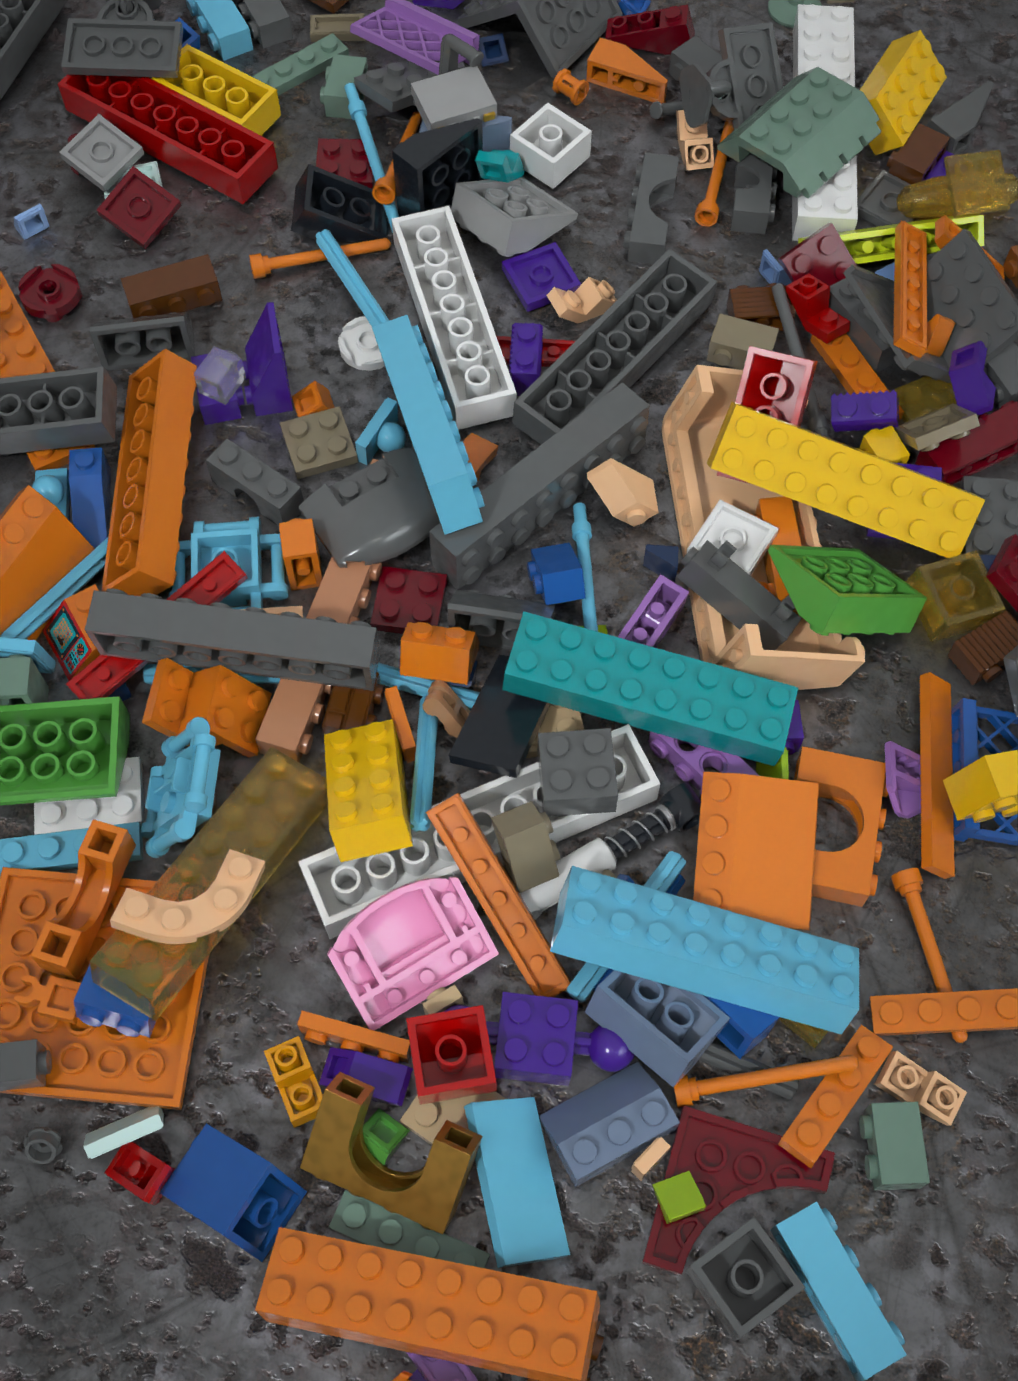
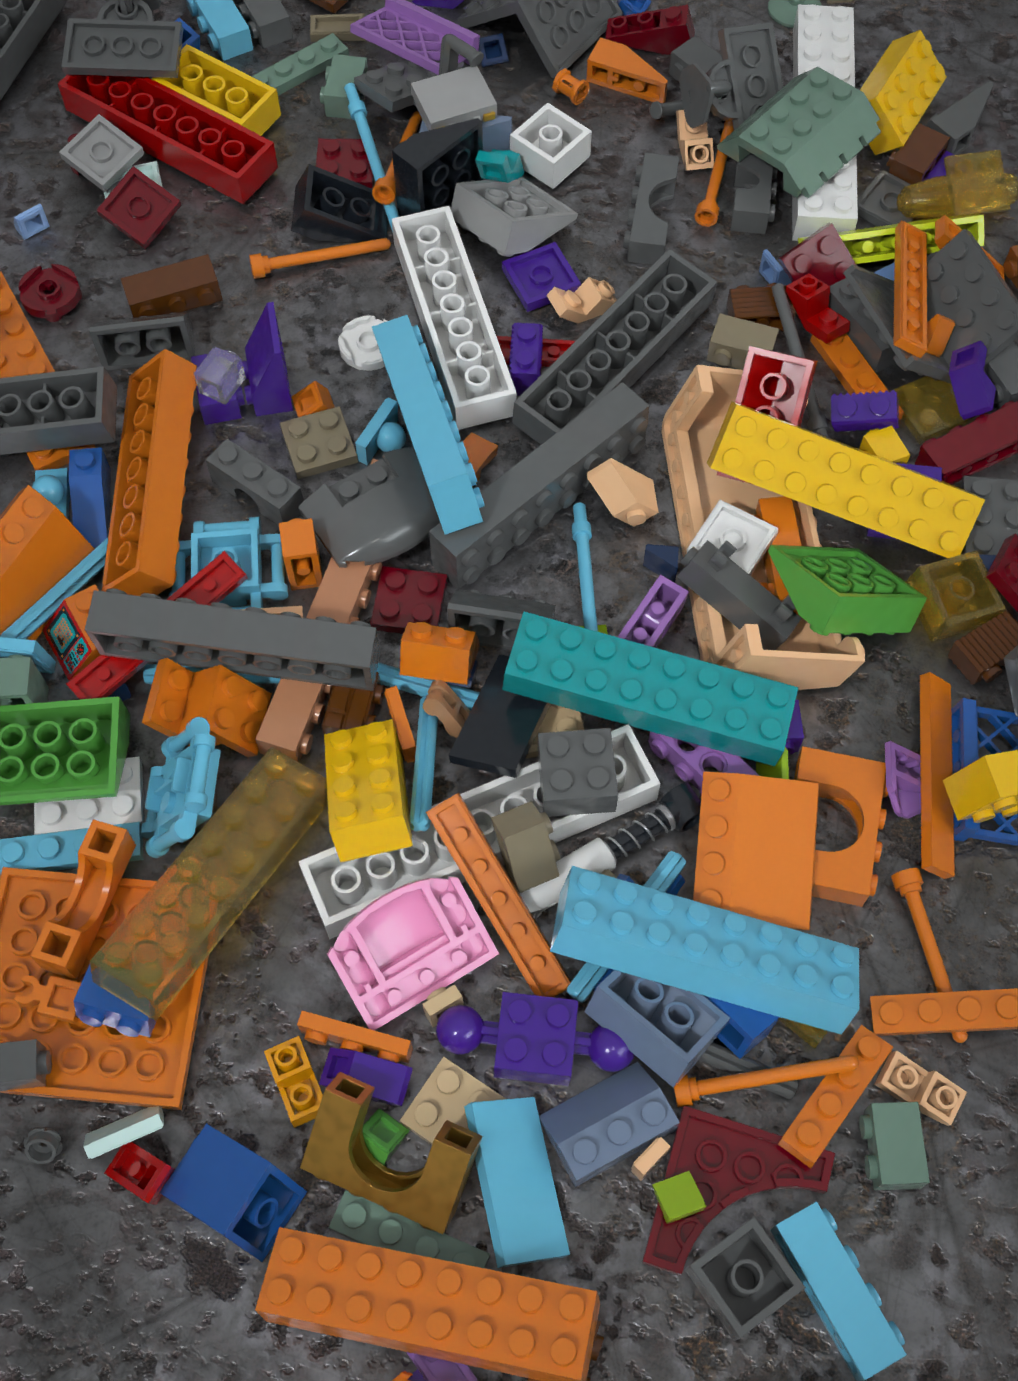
light nougat plate [110,849,265,944] -> none
medium azure axle [316,229,390,326] -> none
red slope [406,1005,496,1105] -> none
blue brick [527,543,586,605] -> none
dark tan plate [894,403,980,452] -> none

